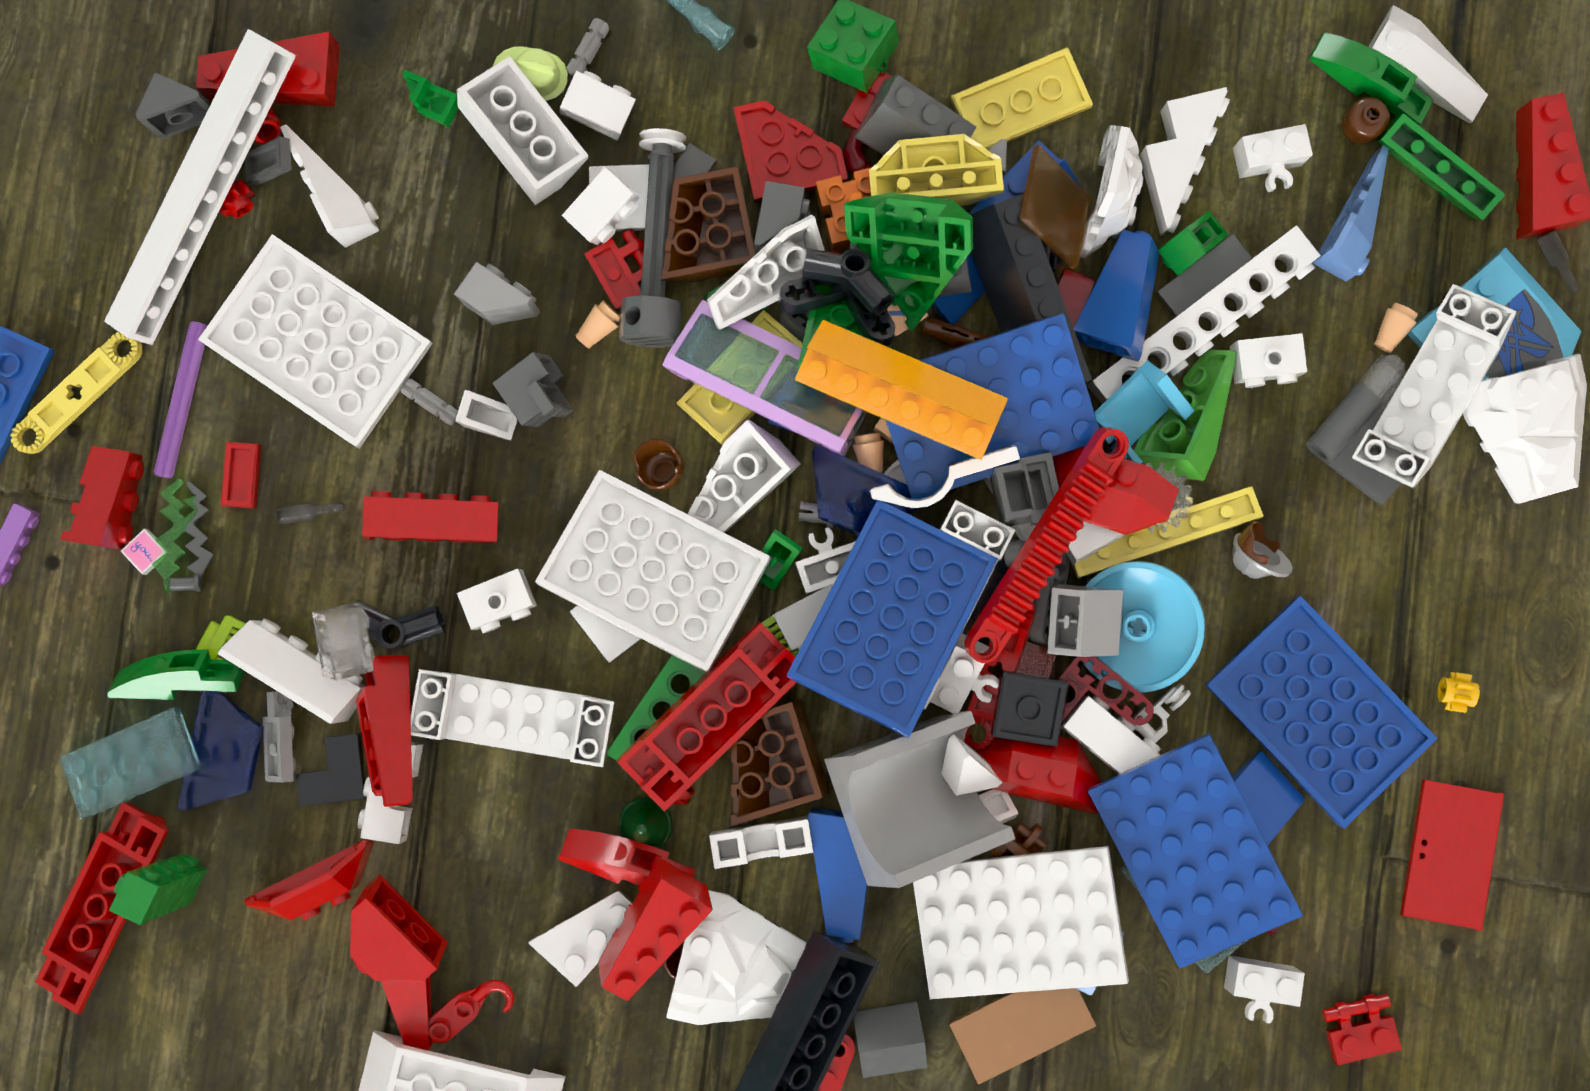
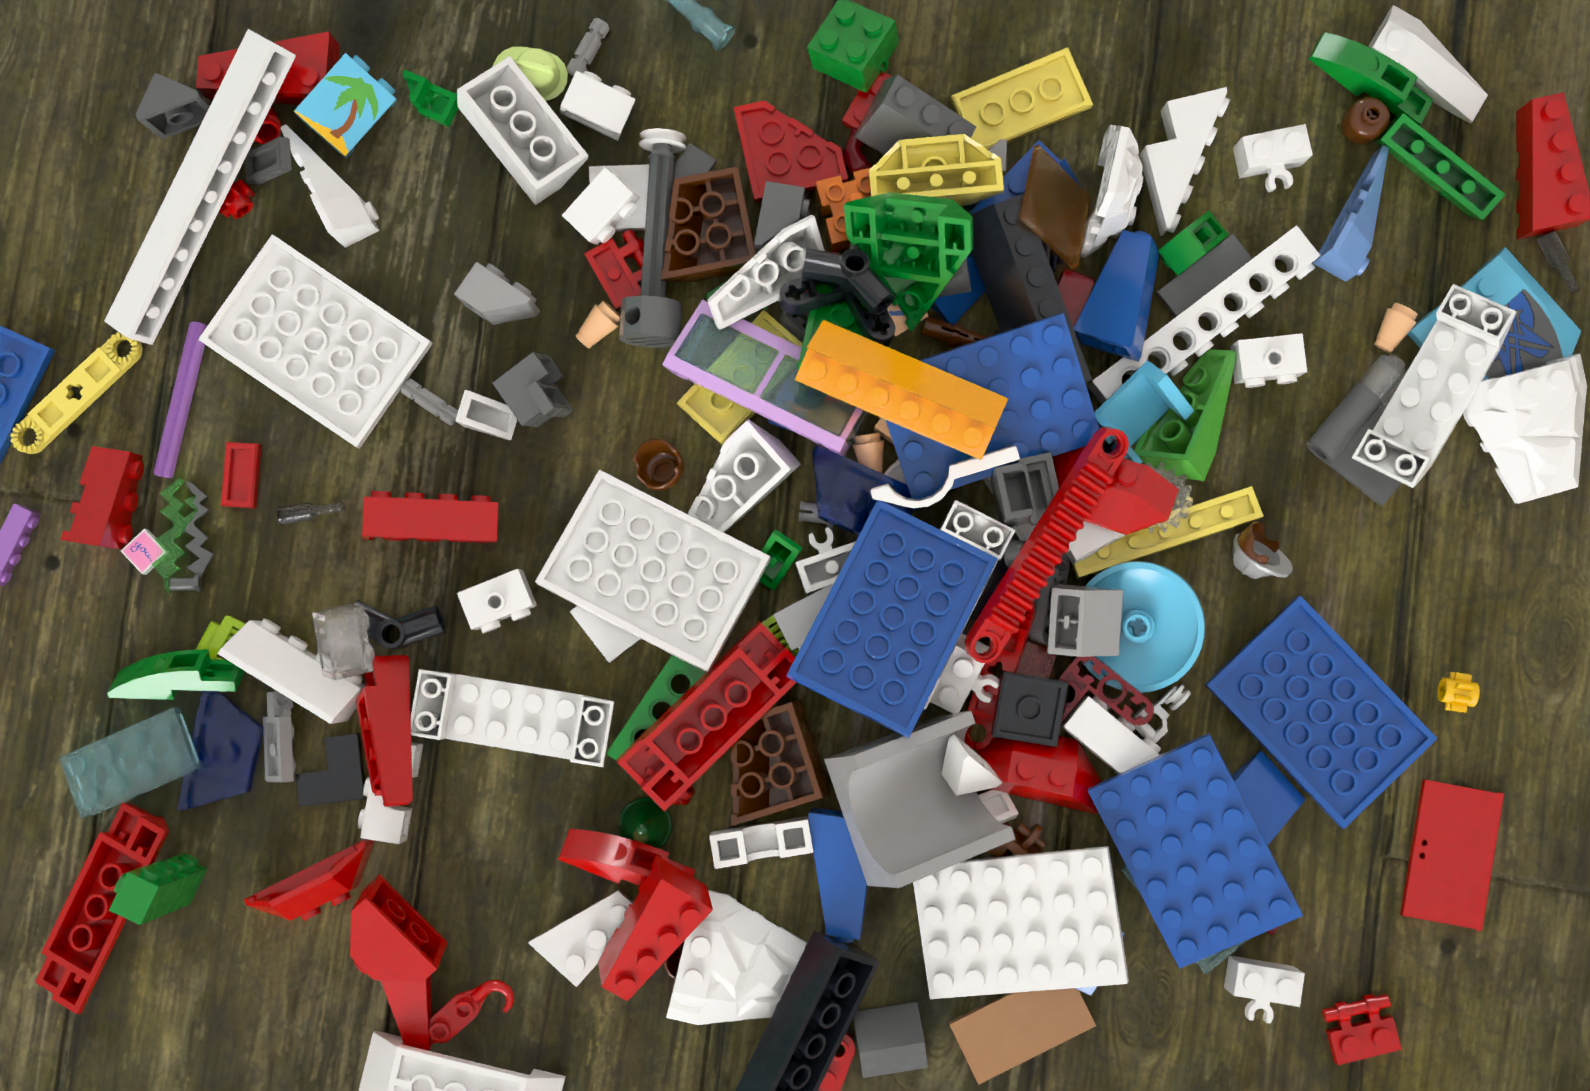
none -> medium azure panel [294,53,397,159]

